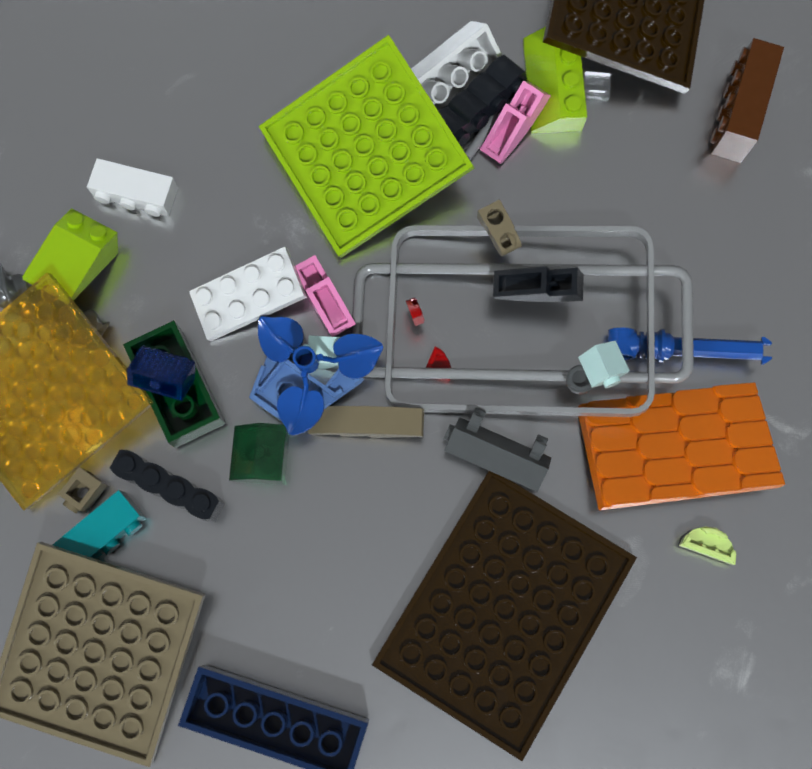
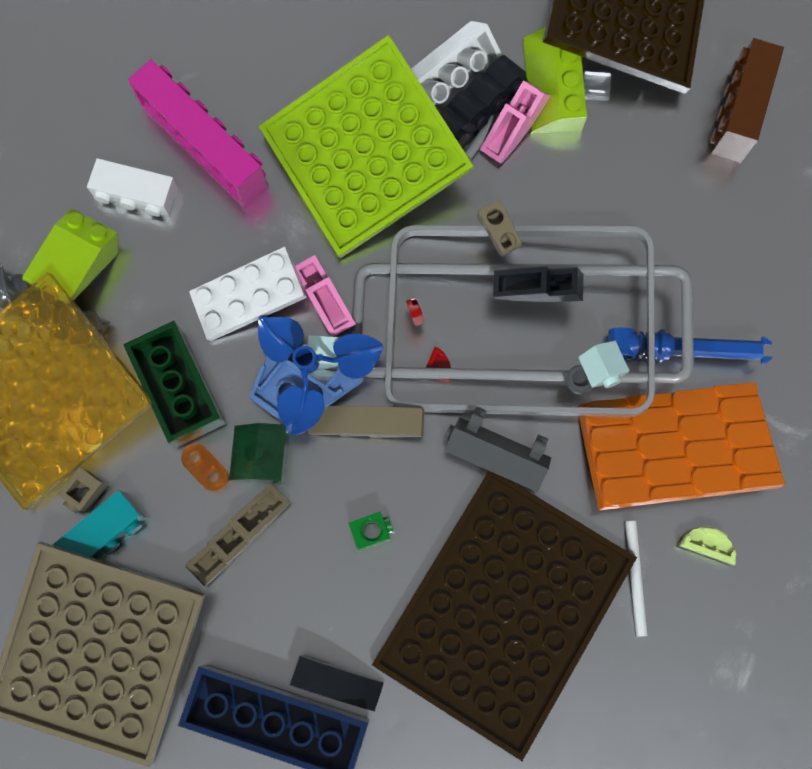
black brick [110,450,225,522] -> none
clear blue brick [127,345,195,401] -> none
none -> dark pink brick [127,59,267,208]
none -> clear orange plate [181,444,230,492]
none -> dark tan slope [186,483,290,587]
none -> black slope [290,655,384,712]
none -> green brick [348,511,394,551]
none -> white bar [625,521,648,637]

